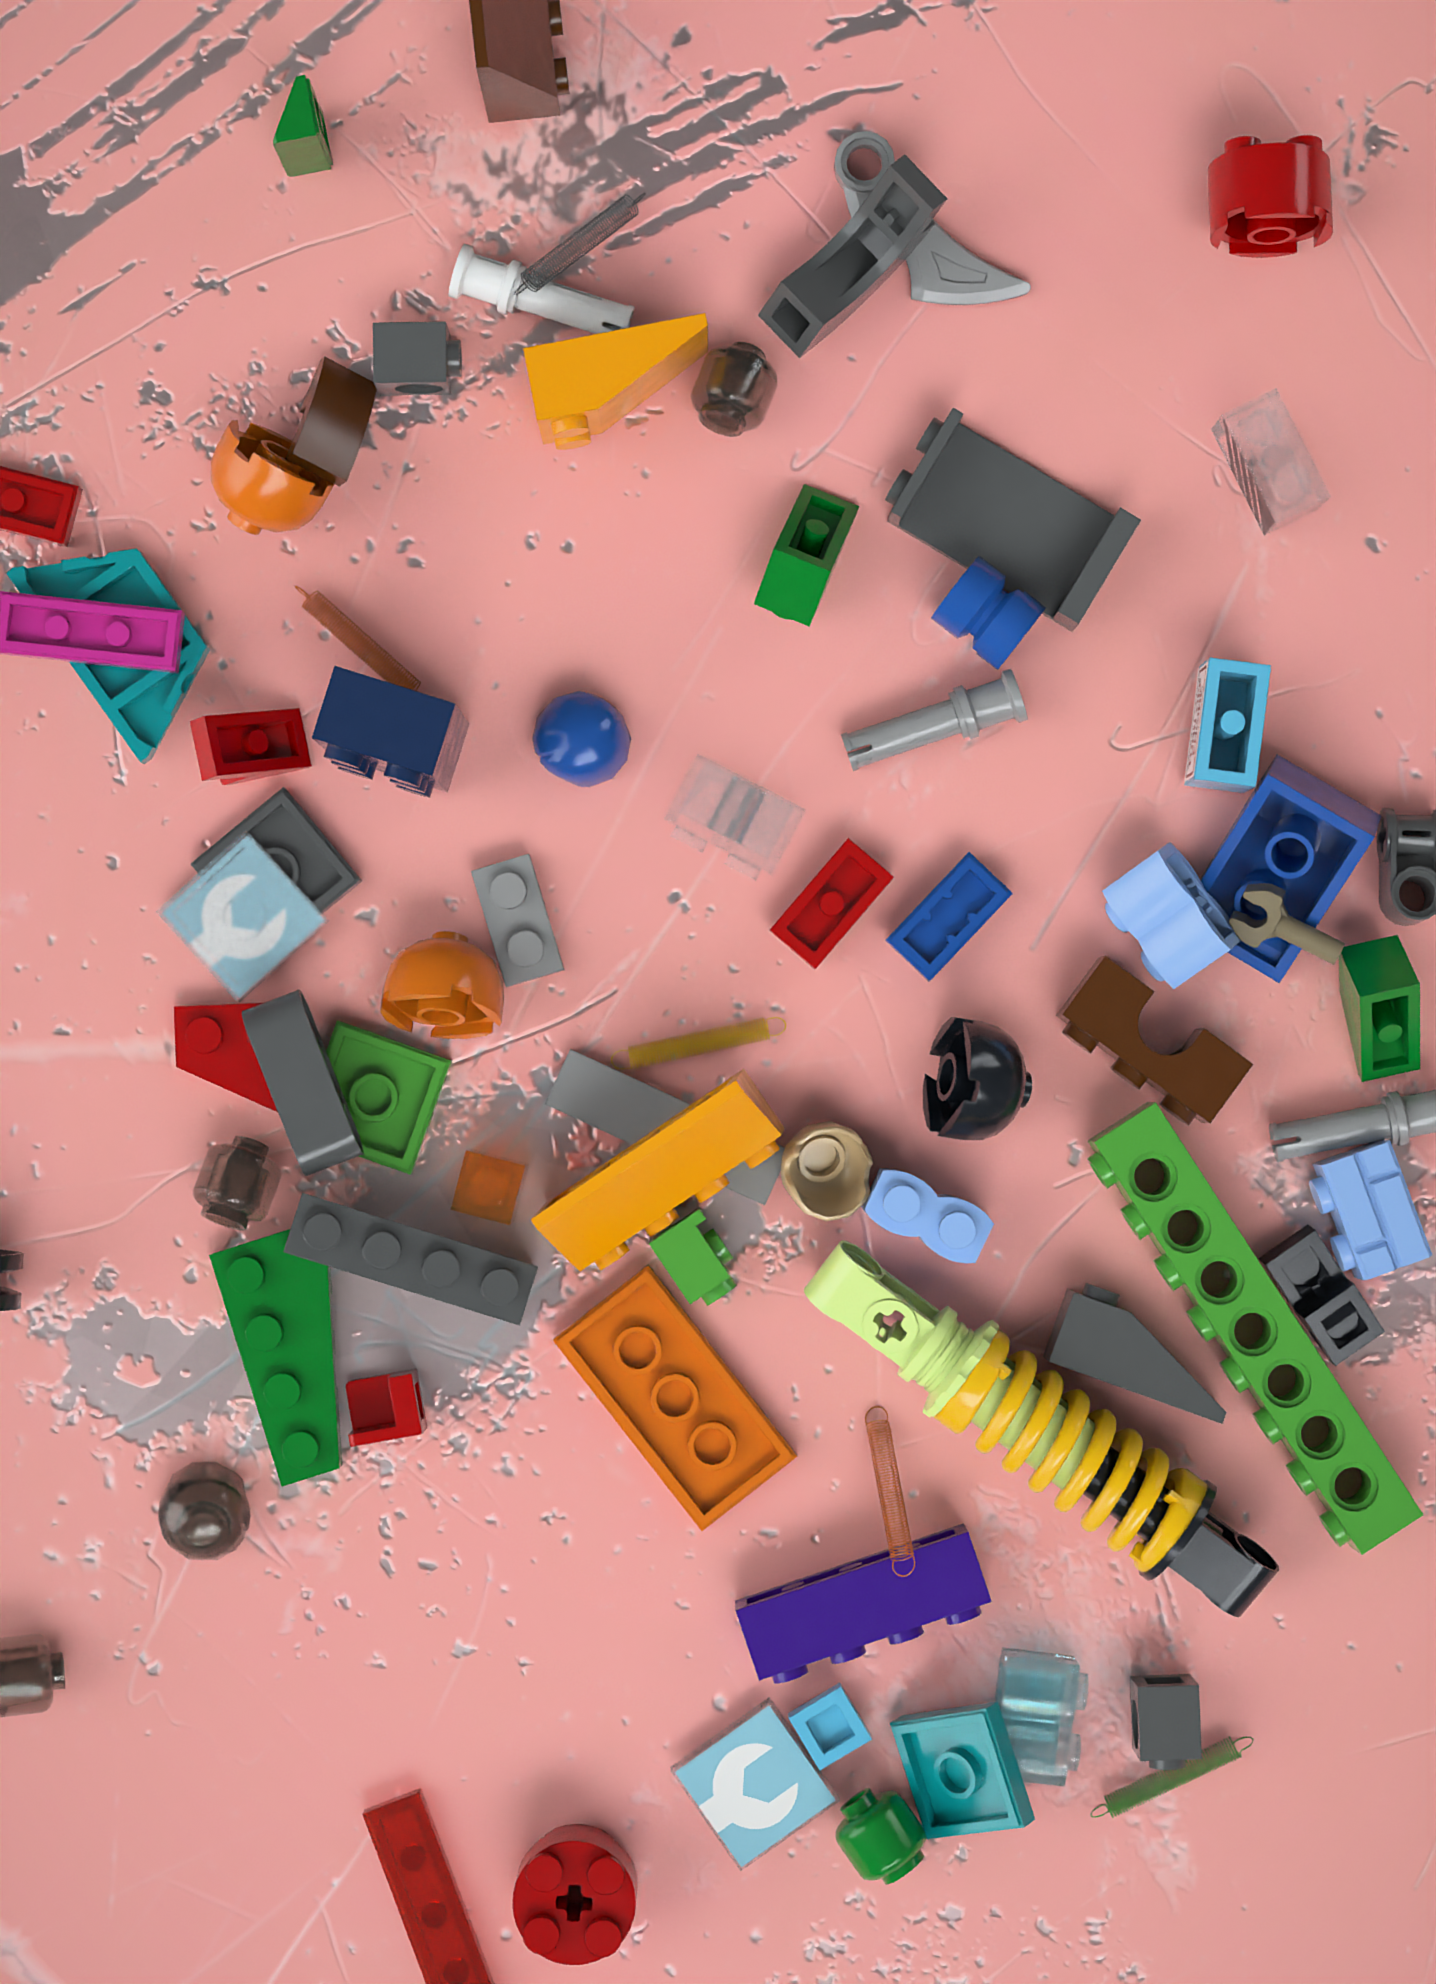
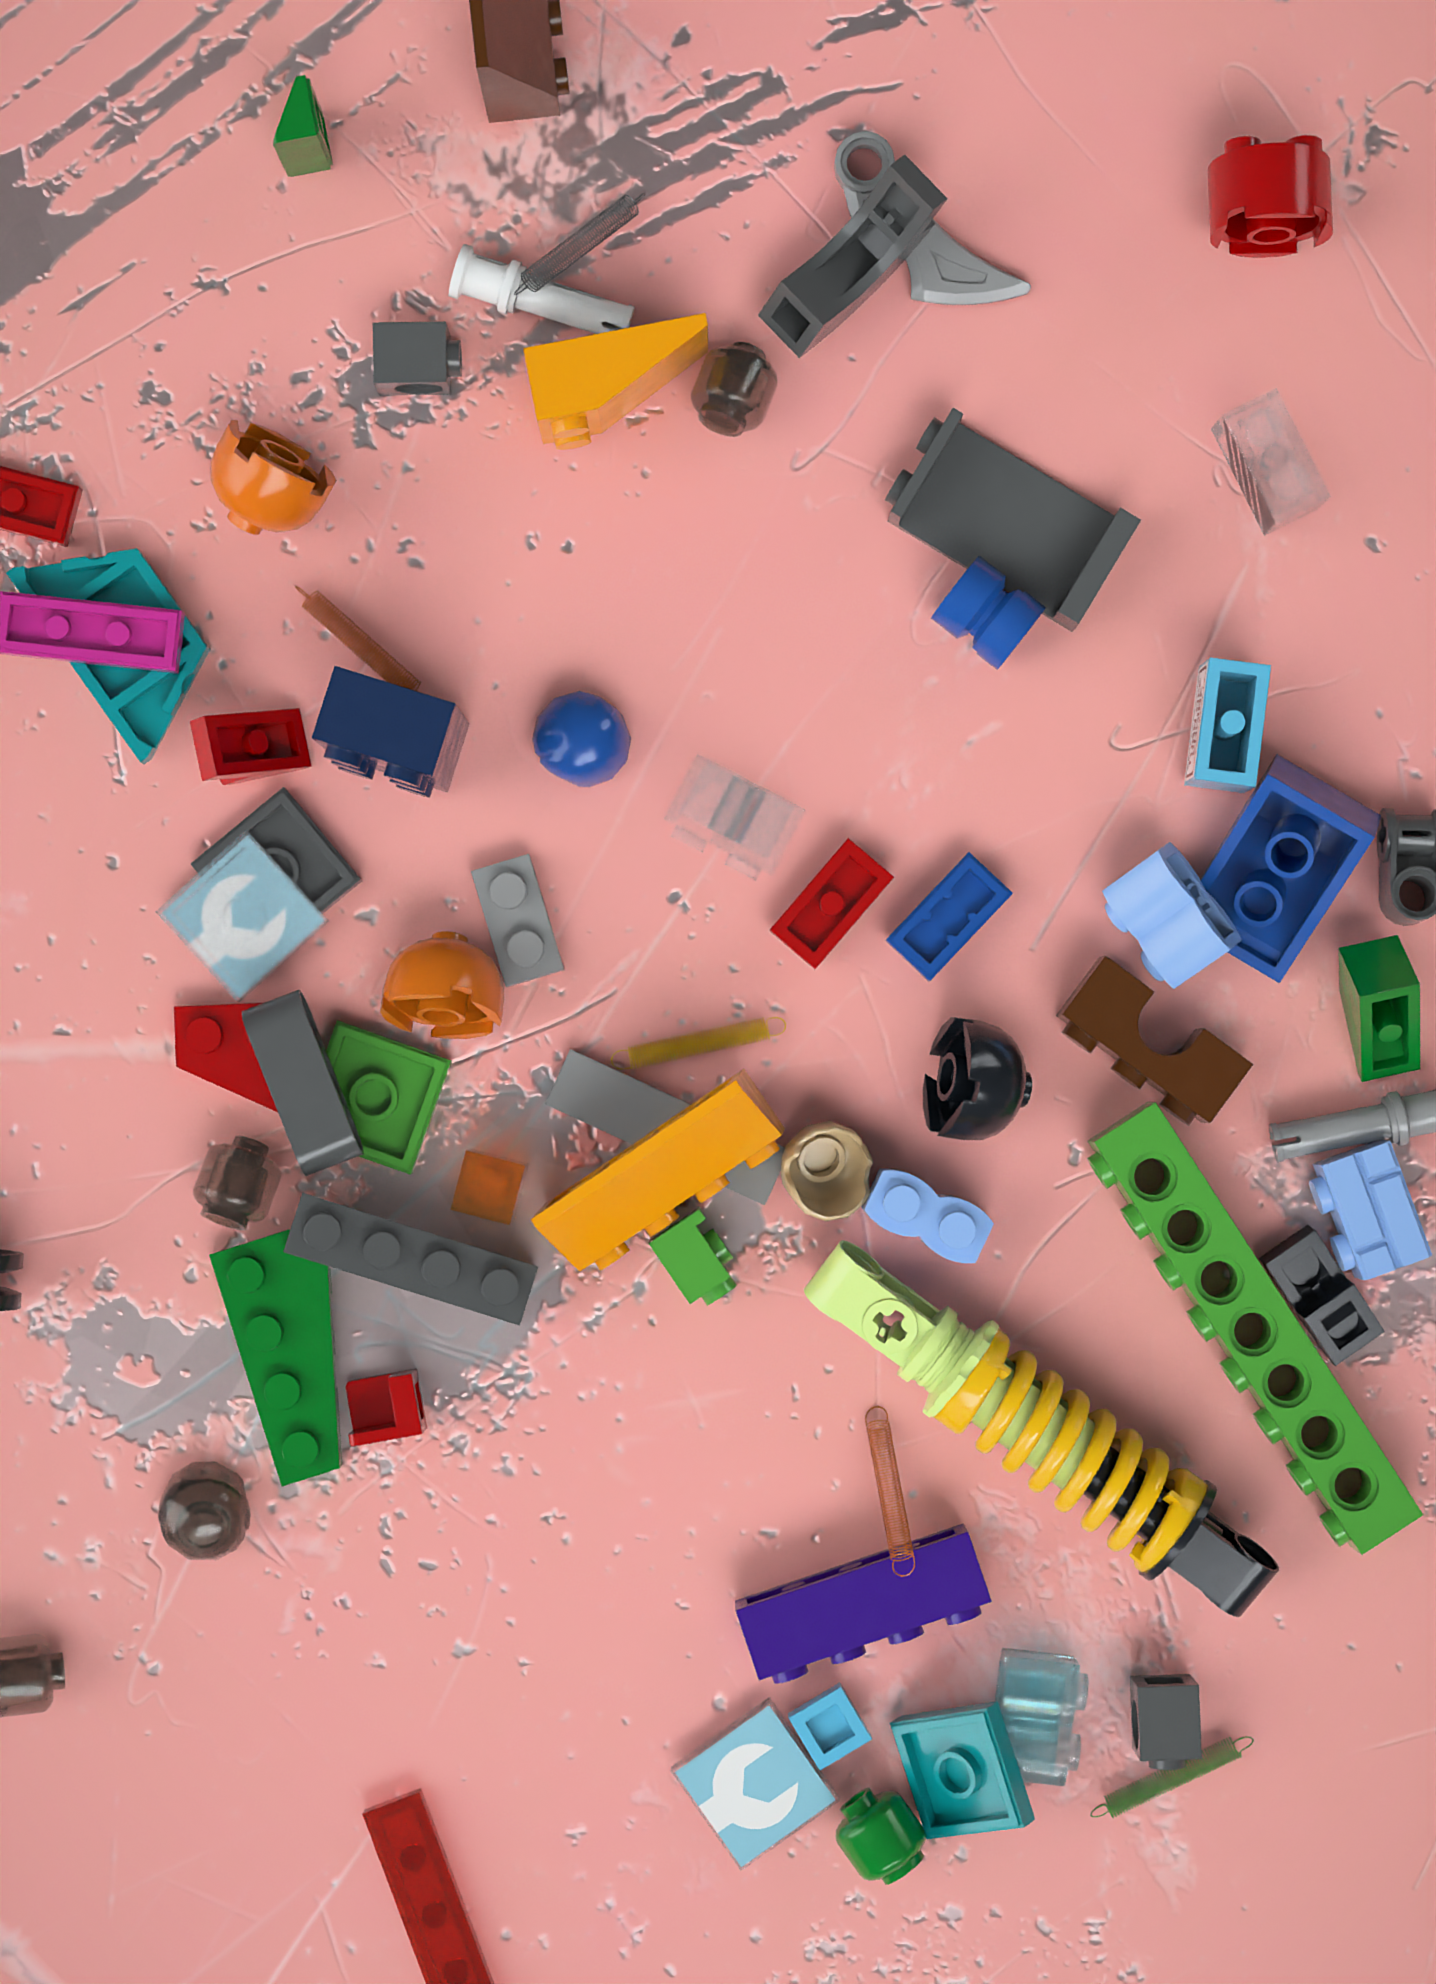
reddish brown slope [285,356,377,487] -> none
red brick [512,1824,638,1965] -> none
orange tile [553,1264,797,1531] -> none
green slope [754,484,860,627] -> none
light grey pin [841,669,1028,771] -> none
dark grey slope [1043,1283,1226,1424] -> none
dark tan bar [1229,883,1345,965] -> none

